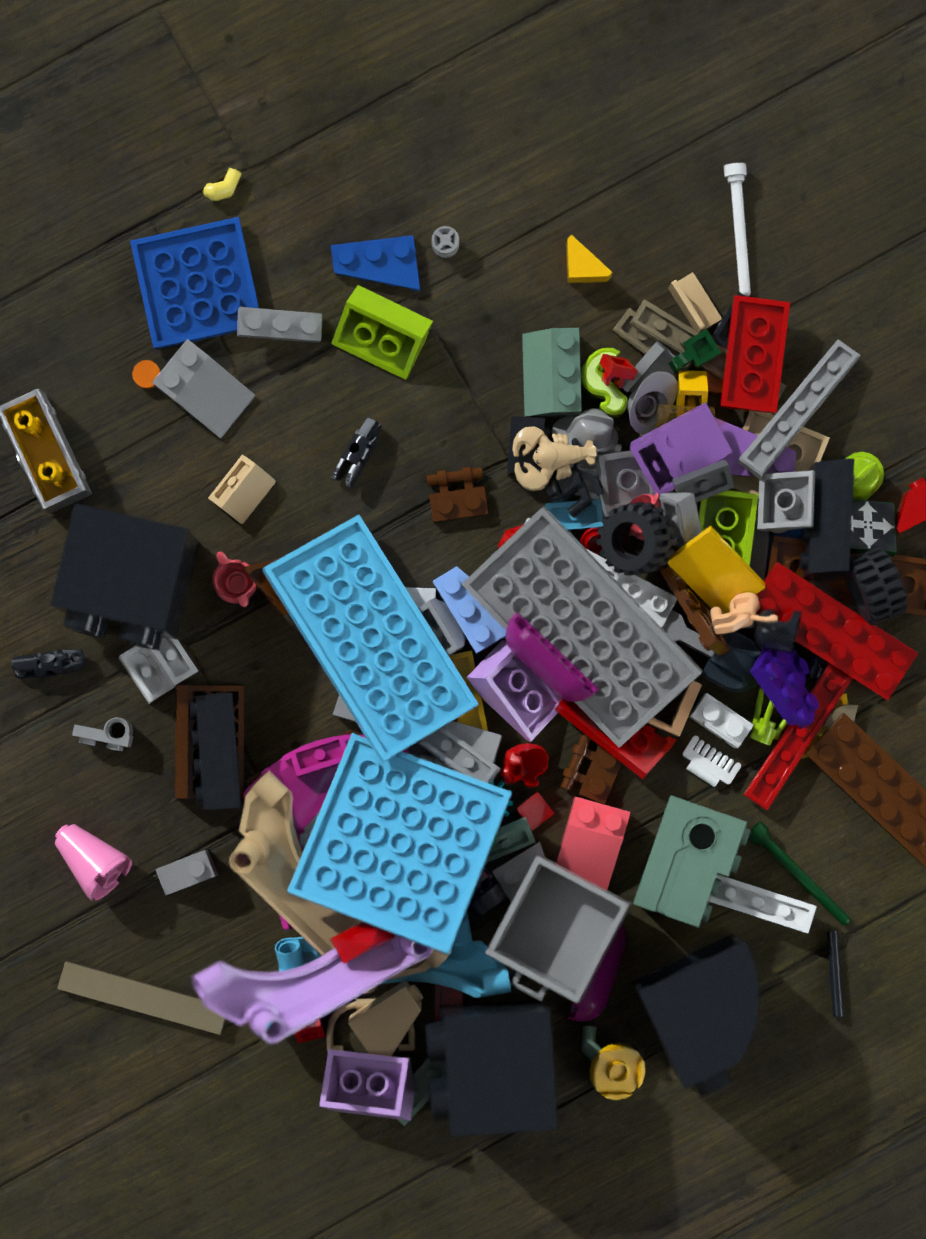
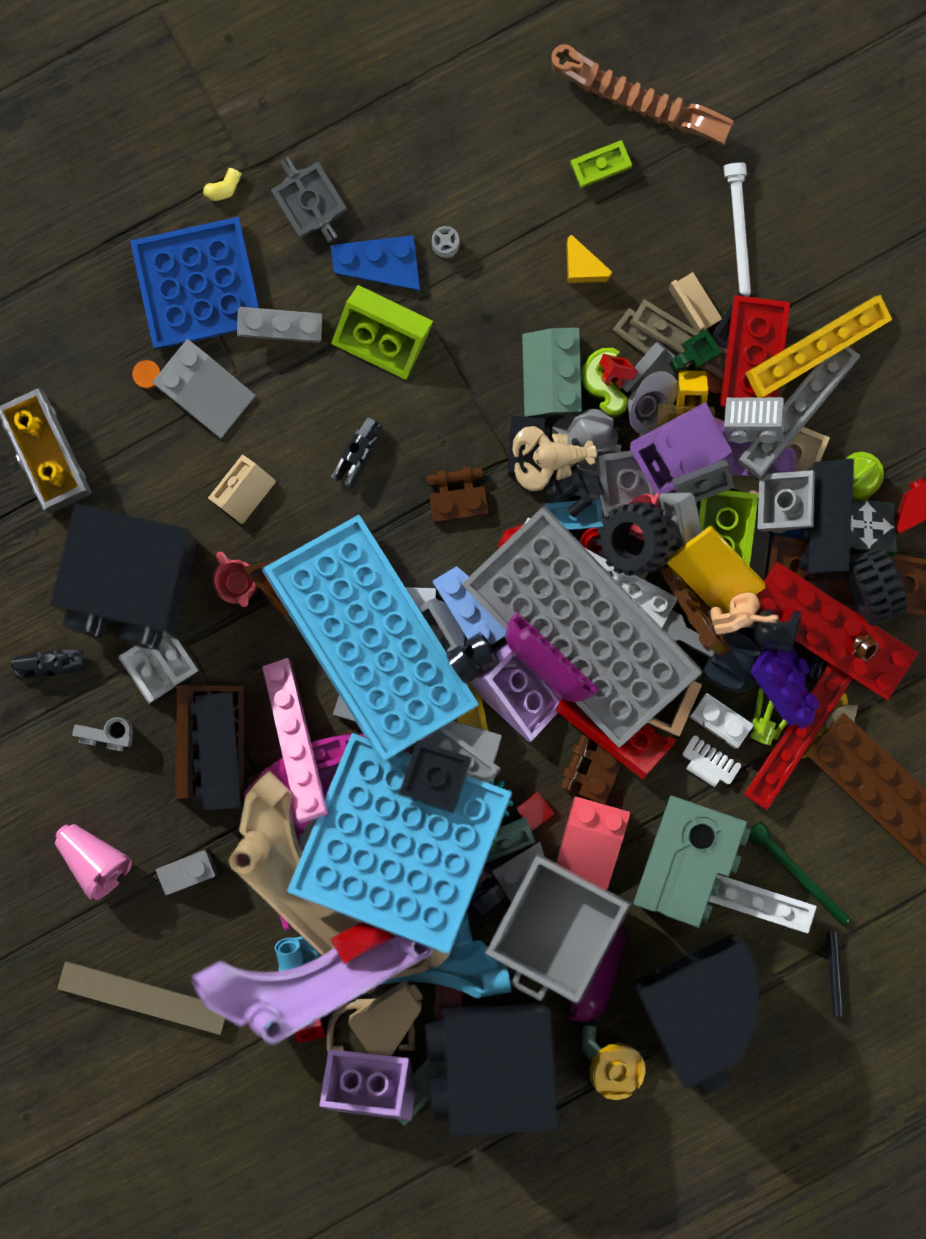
red hair [499,743,549,788] -> none
none -> bright pink plate [262,658,328,823]
none -> dark grey plate [271,157,347,243]
none -> black plate [399,740,472,814]
none -> black wheel [446,632,500,684]
none -> nougat piece [552,44,734,145]
none -> lime plate [570,140,632,188]
none -> light grey brick [724,398,785,443]
none -> yellow plate [746,295,892,398]
none -> reddish brown plate [852,634,879,661]

